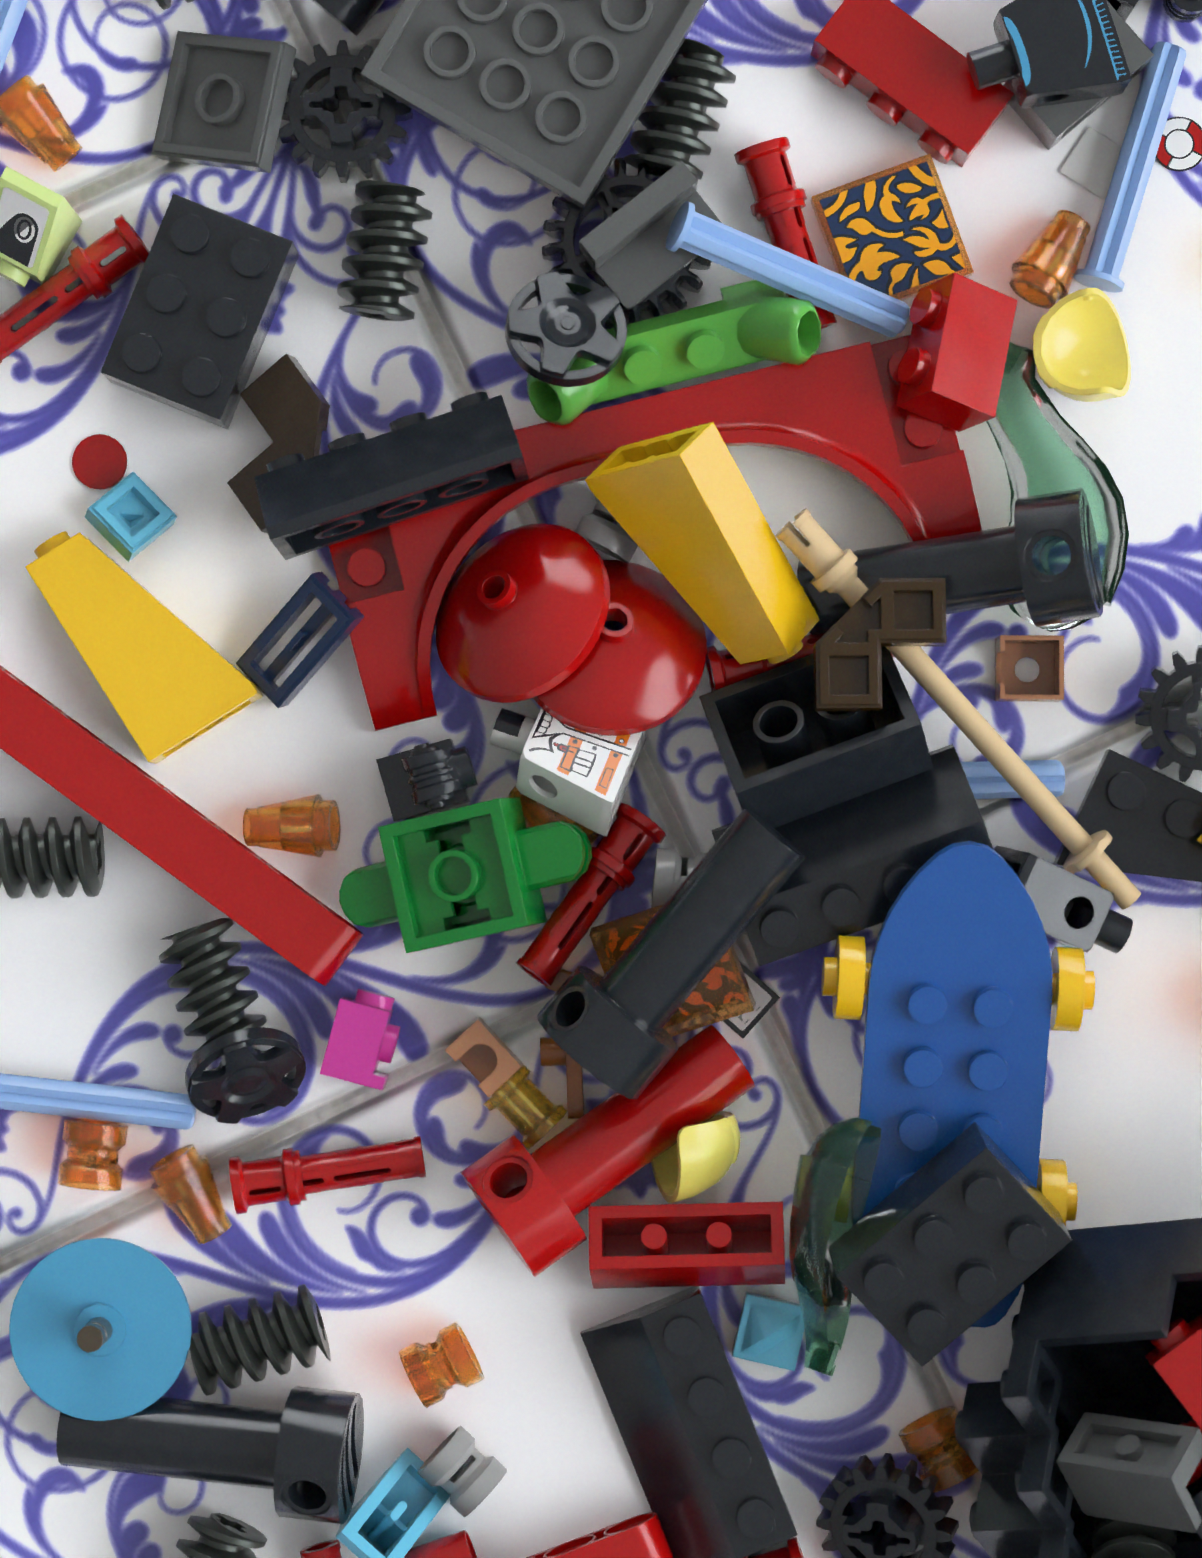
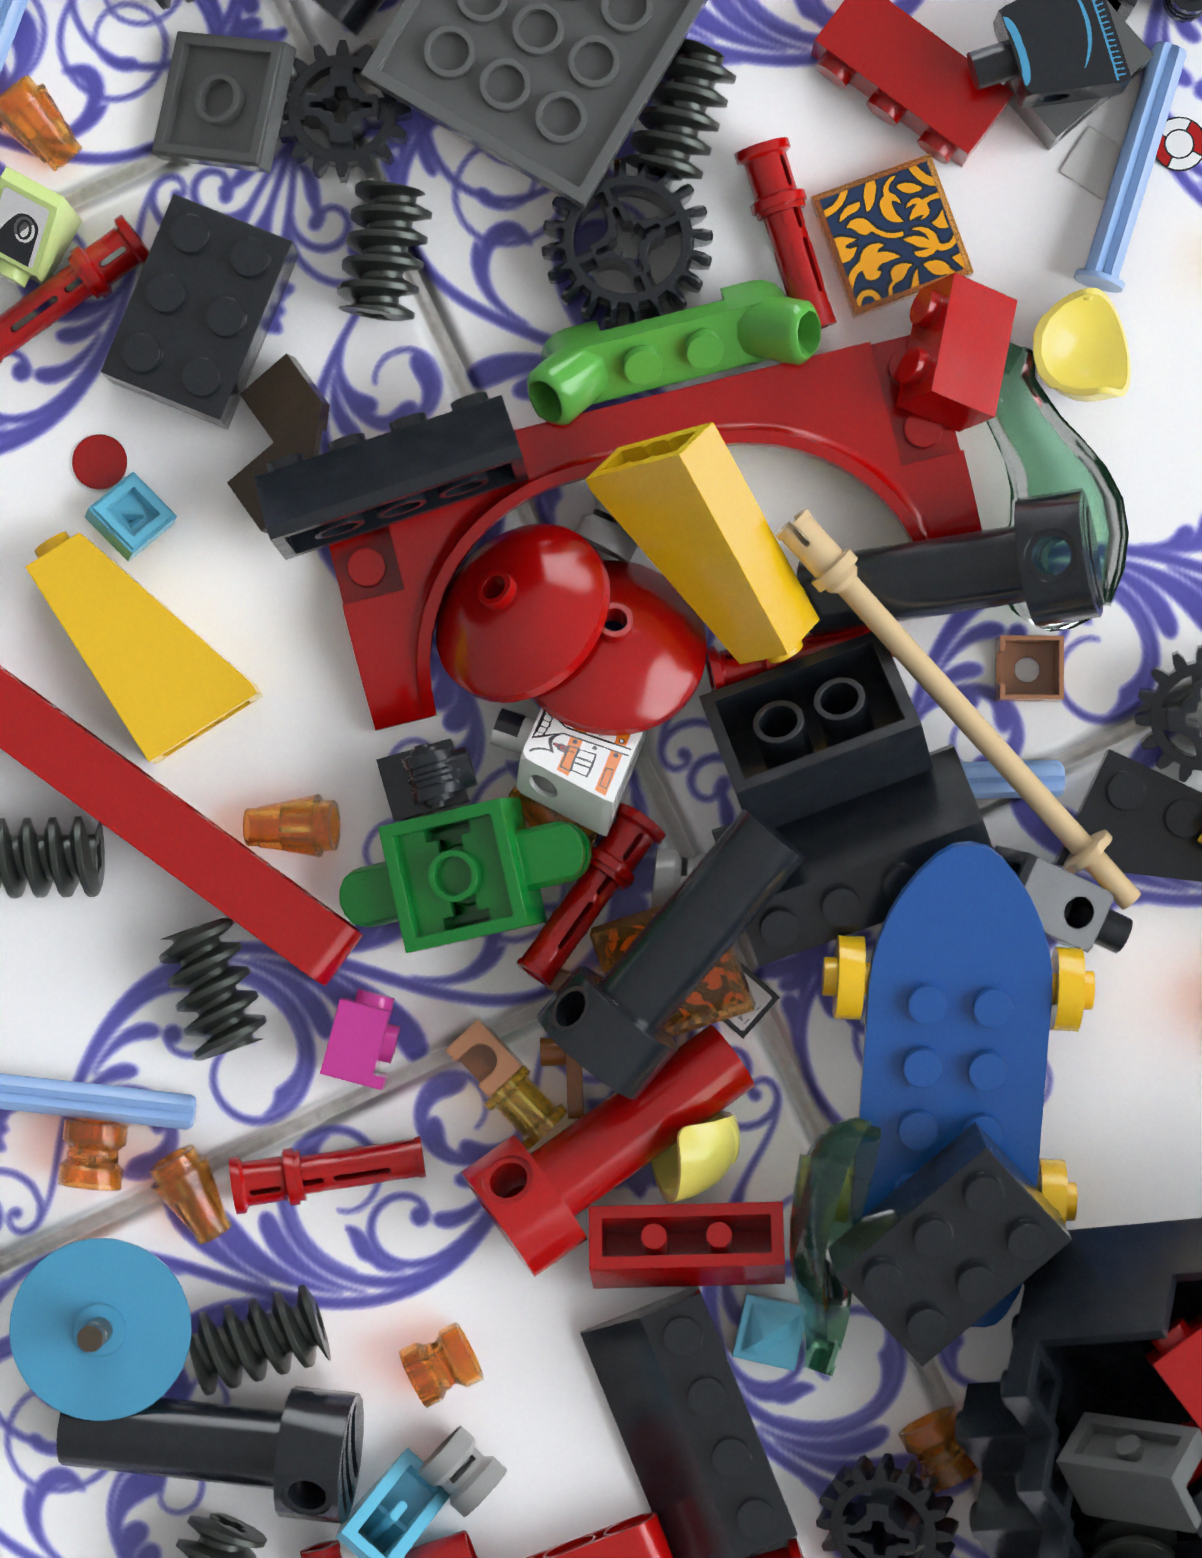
black wheel [185,1027,306,1124] -> none
dark blue tile [236,571,365,708] -> none
wheel [505,271,627,387] -> none
dark grey panel [579,160,722,310] -> none
light blue axle [666,201,910,338] -> none
dark brown tile [813,578,947,711] -> none
clear orange cone [1009,210,1091,309] -> none

